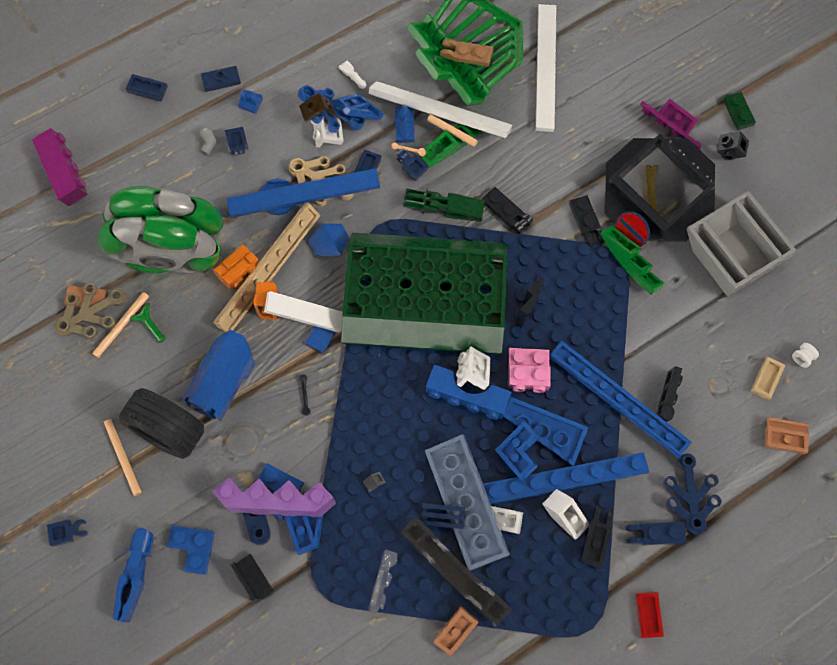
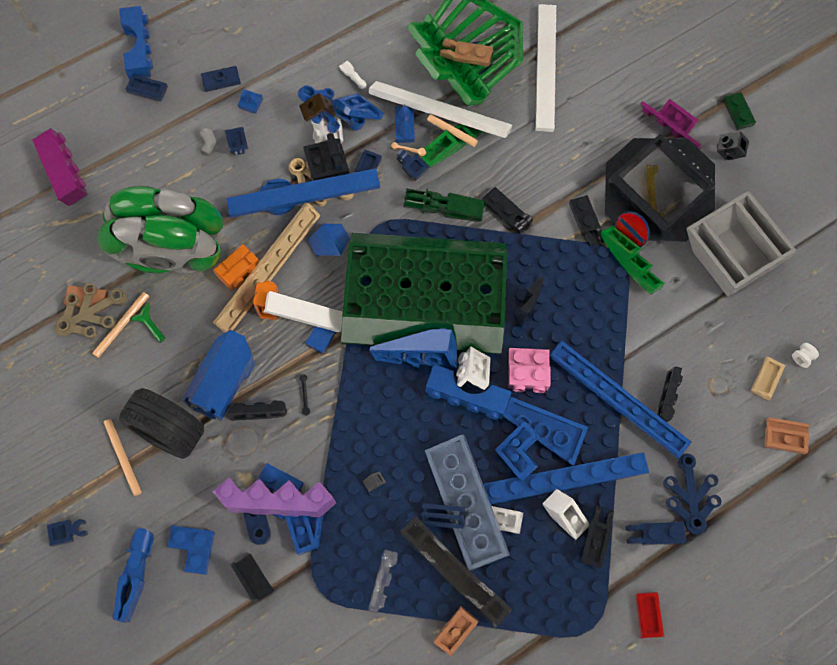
none -> blue arch [119,6,153,80]
none -> black hinge [228,400,287,421]
none -> black plate [303,133,350,181]
none -> blue wedge [370,328,458,371]

